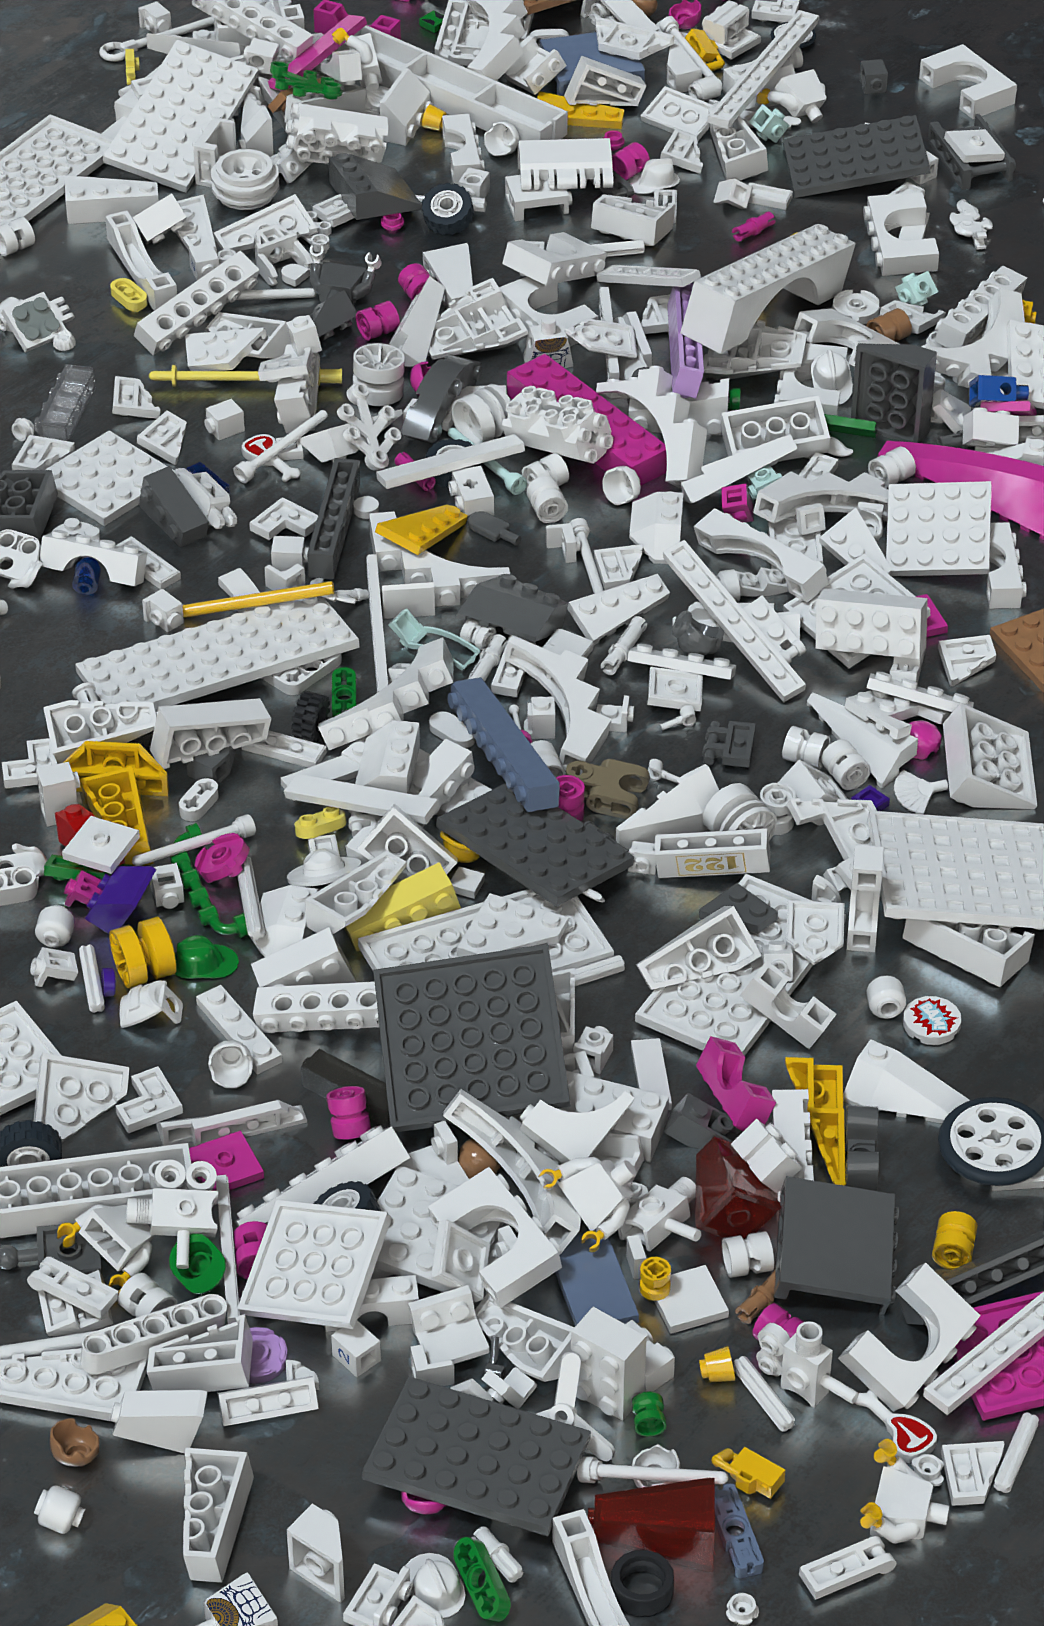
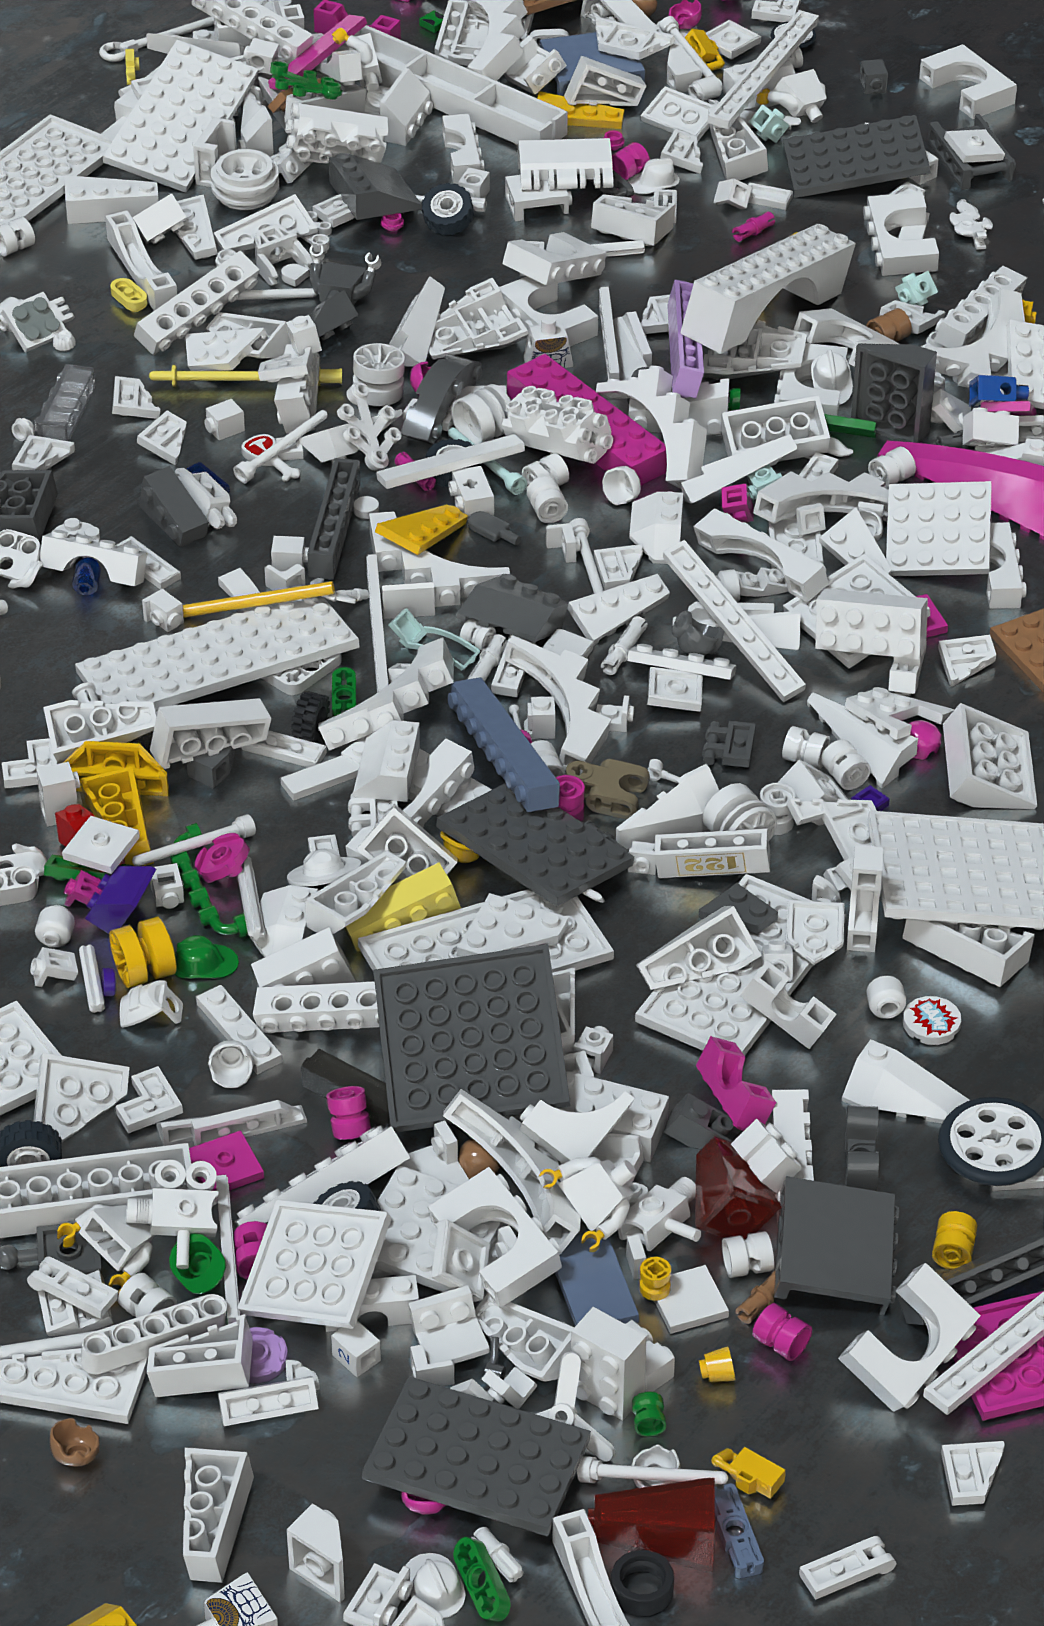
white head [34,1485,85,1534] -> none
white plate [45,431,175,526] -> none
white slope [110,1390,207,1454] -> none
white brick [138,1,172,34] -> none
white beam [179,778,219,822] -> none
white brick [189,243,219,280] -> none
white plate [250,497,318,540] -> none
white tile [284,774,440,824] -> none
light yellow plate [294,806,346,839] -> none
dark pink wheel [356,301,400,341] -> none
dark pink wheel [398,263,431,301] -> none
yellow hat [422,104,447,131] -> none
white slope [423,243,473,310] -> none
white tile [429,712,476,748] -> none
white tile [451,867,485,899] -> none
white hair [484,121,519,156] -> none
white tile [564,318,637,359] -> none
white axle [575,955,625,987] -> none
white tile [596,265,701,287] -> none
white tile [631,1038,672,1110] -> none
white hand [660,705,696,731] -> none
white brick [702,0,749,45] -> none
white plate [726,1593,759,1625] -> none
white axle [733,1356,795,1432] -> none
white plate [743,595,806,664] -> none
white piece [756,1322,859,1408] -> none
yellow wedge [785,1057,846,1186] -> none
white plate [832,289,880,324] -> none
white piece [855,1389,937,1463] -> none
white torso [860,1439,950,1544] -> none
white plate [866,671,974,712] -> none
white hand [894,770,948,815] -> none
white plate [911,1454,944,1486] -> none
white axle [994,1412,1039,1493] -> none

